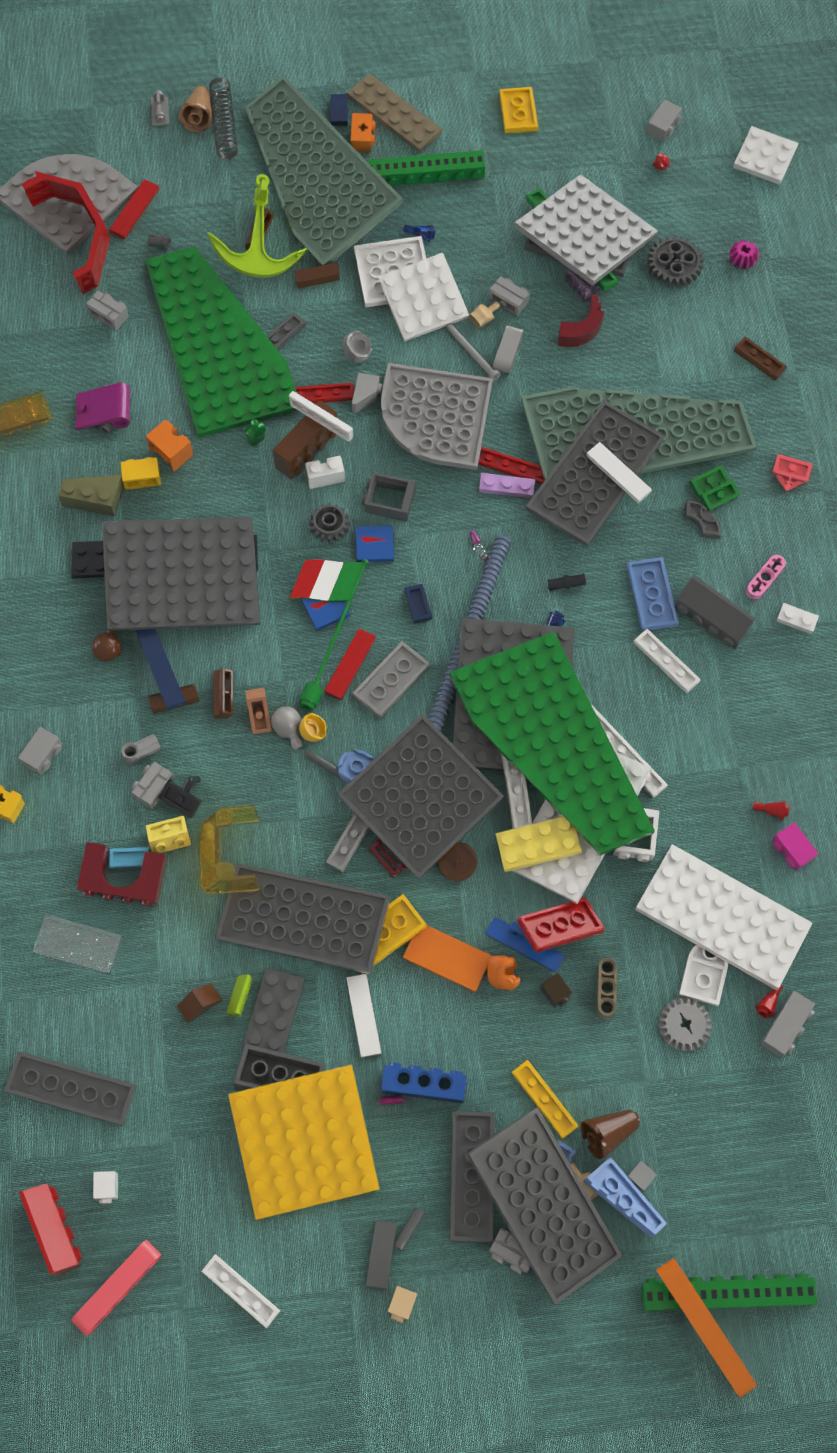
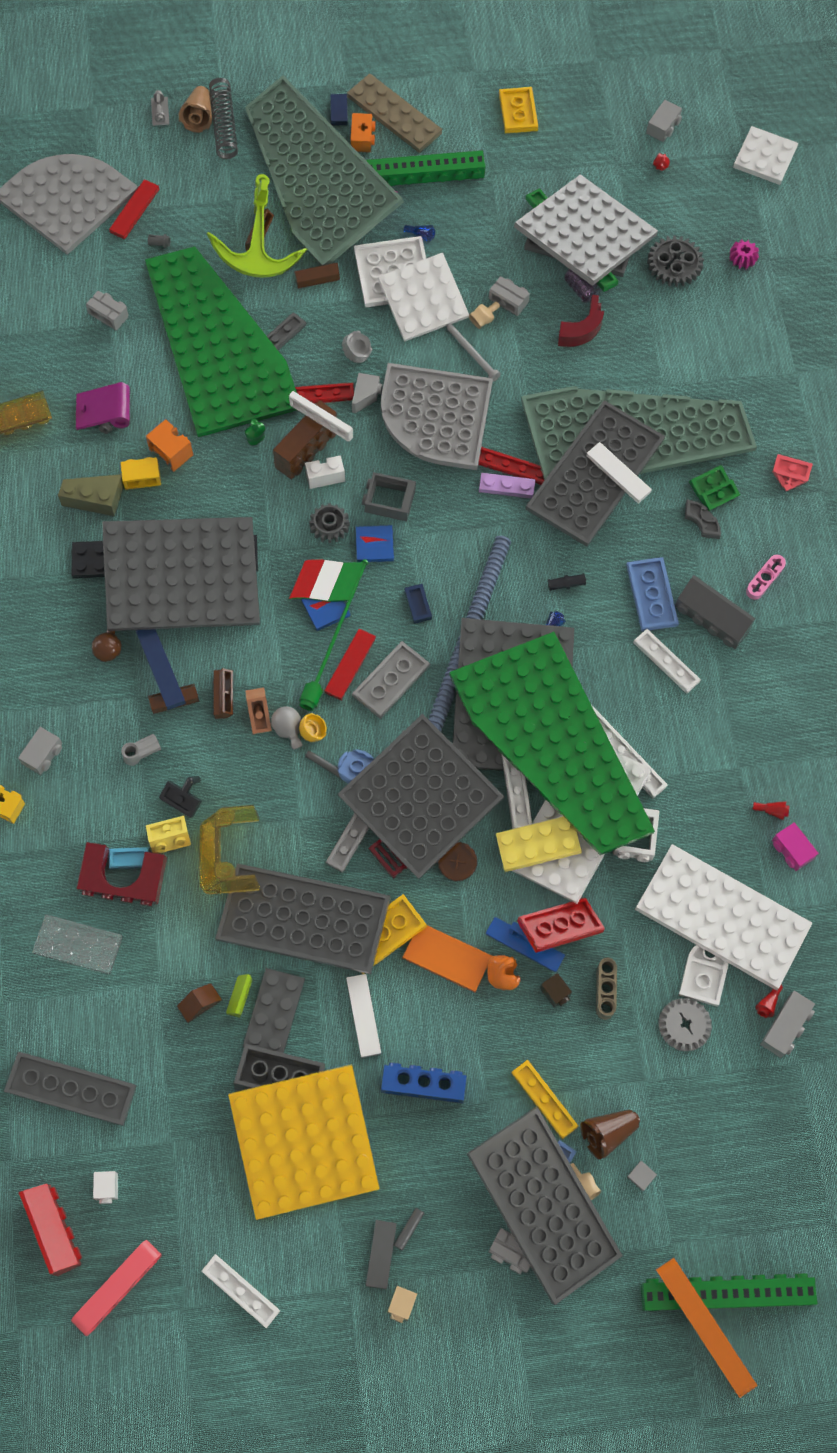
red panel [22,171,110,294] -> none
light grey brick [131,762,174,809] -> none
dark pink piece [374,1095,409,1105] -> none
dark grey plate [450,1111,495,1242] -> none
clear piece [469,530,489,562] -> none
light grey beam [493,325,524,374] -> none
medium blue wing [583,1157,667,1238] -> none
reddish brown tile [734,337,787,381] -> none
white plate [776,603,819,635] -> none

